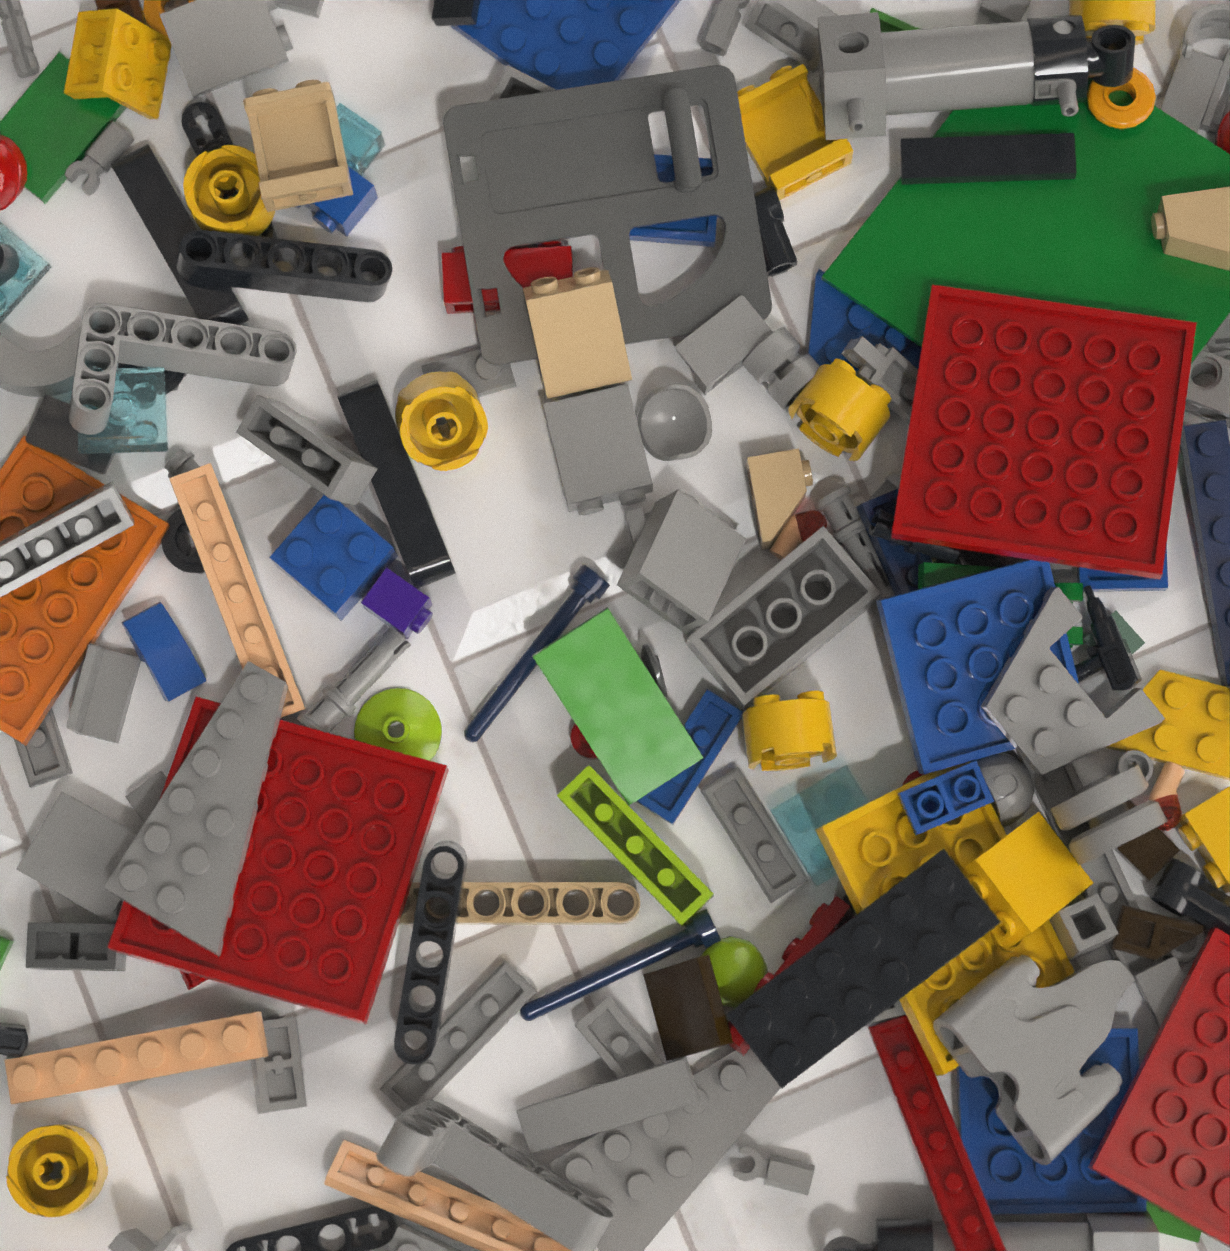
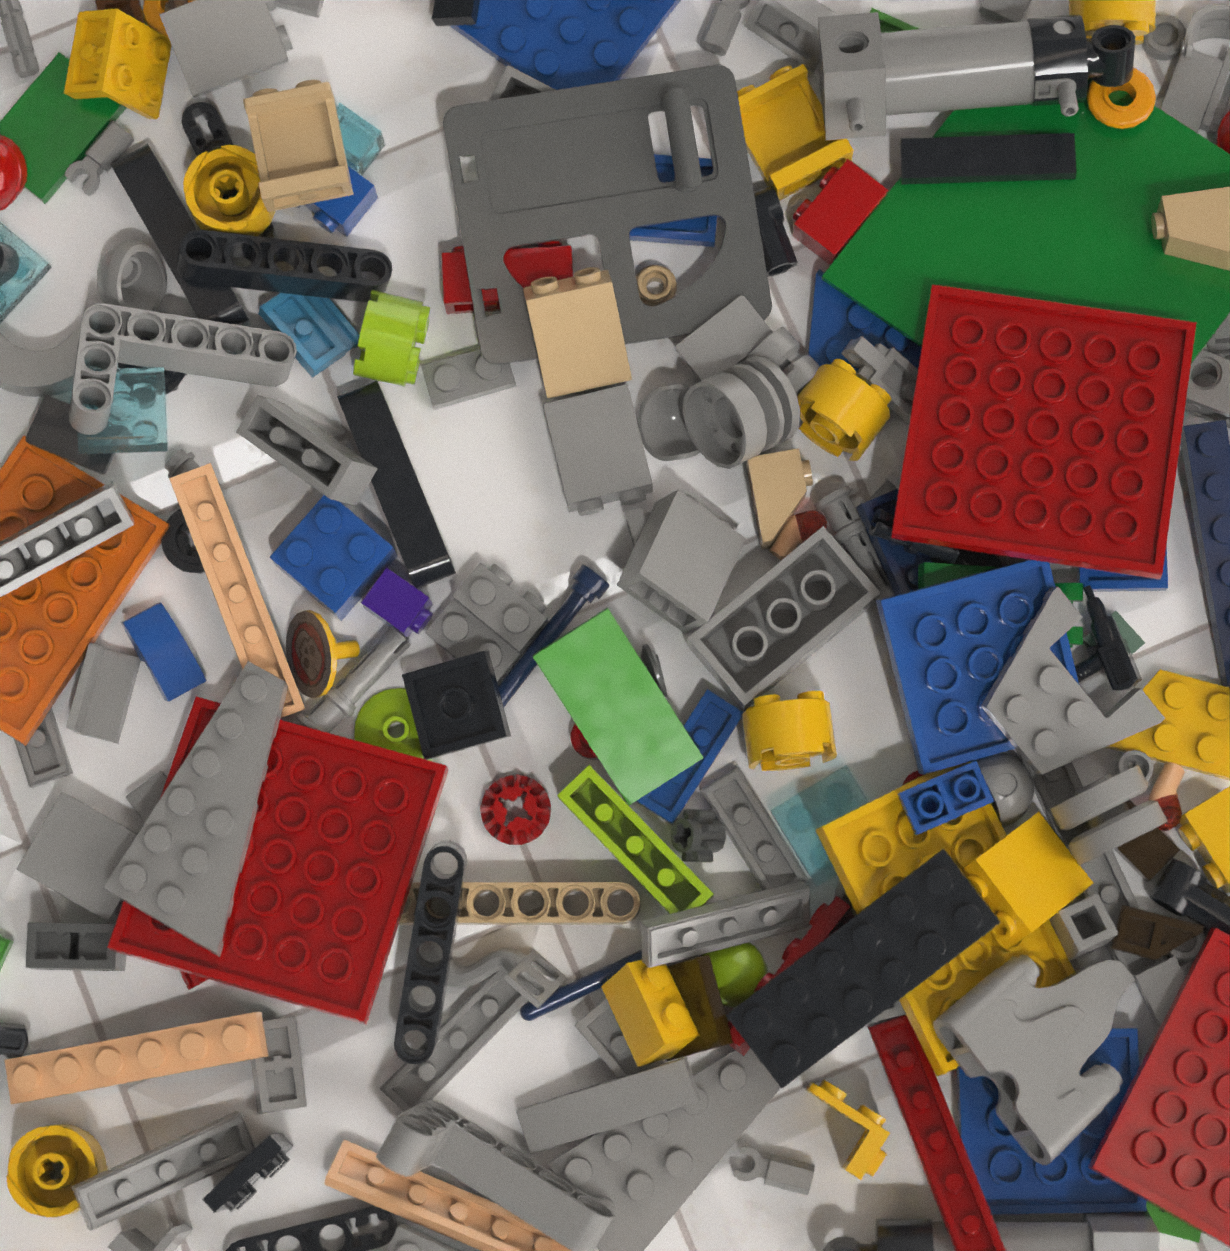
yellow brick [395,371,488,471] -> none
none -> light grey tile [71,1111,255,1231]
none -> light grey hat [97,241,167,311]
none -> black plate [202,1133,293,1213]
none -> dark azure plate [258,293,360,378]
none -> shield [286,610,360,698]
none -> lime brick [353,290,431,387]
none -> black plate [402,651,511,760]
none -> light grey piece [420,941,568,1009]
none -> light grey plate [425,563,549,684]
none -> red gear [480,774,551,845]
none -> yellow brick [601,960,699,1067]
none -> tan plate [636,265,677,306]
none -> light grey tile [641,881,810,968]
none -> dark grey gear [671,809,726,863]
none -> light grey wheel [683,356,800,469]
none -> red brick [792,159,889,265]
none -> yellow bracket [805,1080,890,1180]
none -> light grey tile [1142,15,1186,61]

